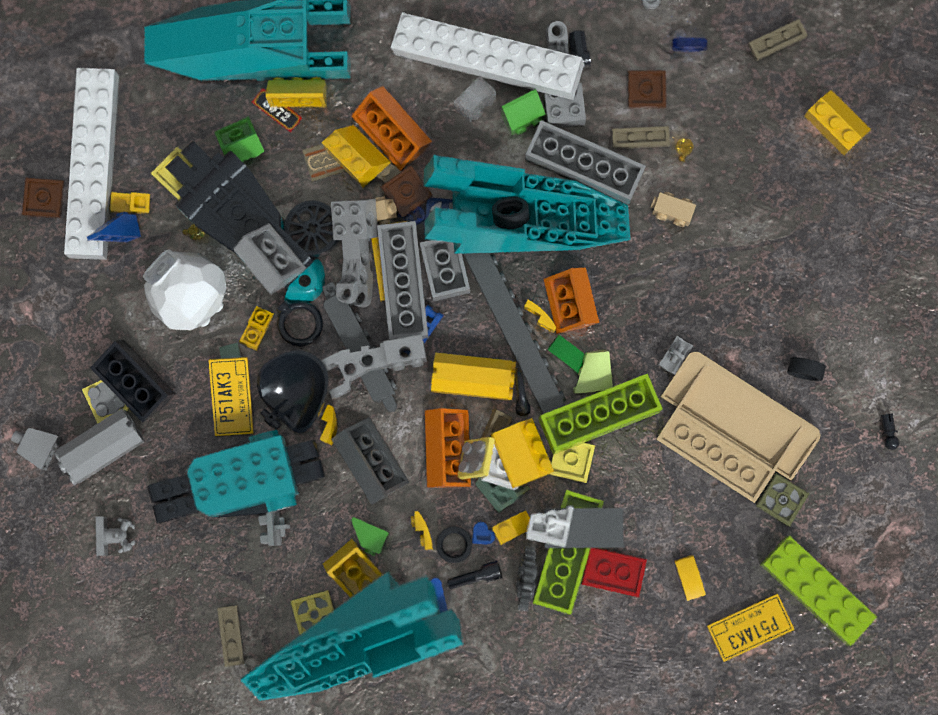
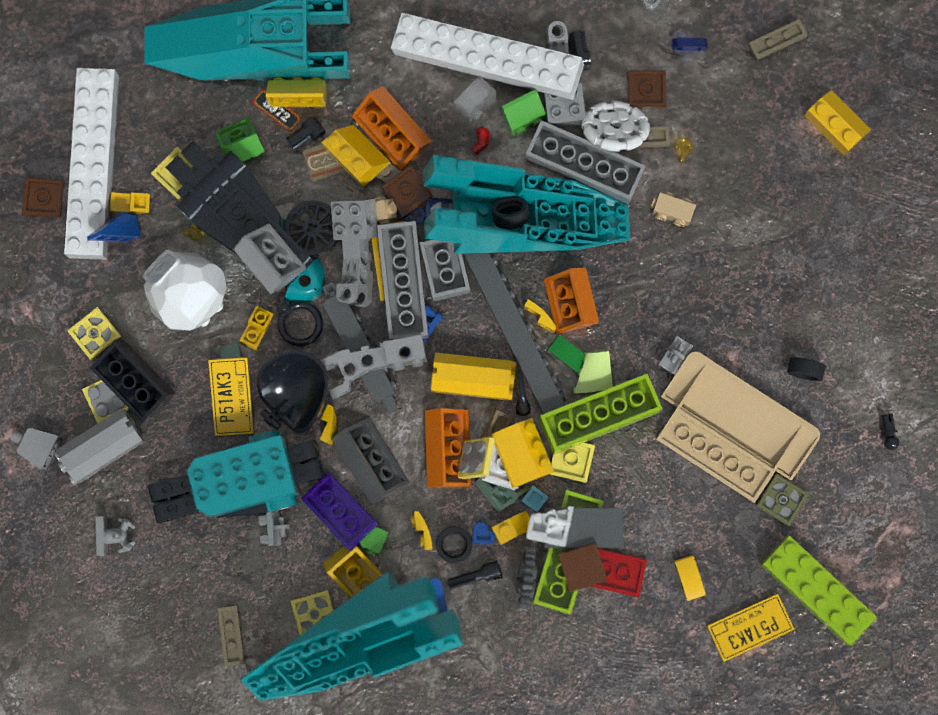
none -> light yellow piece [67,307,122,361]
none -> black piece [286,116,326,152]
none -> dark purple tile [301,472,378,551]
none -> red arm [471,126,489,155]
none -> medium azure plate [522,486,548,512]
none -> reddish brown tile [558,542,607,592]
none -> white plate [581,101,650,152]

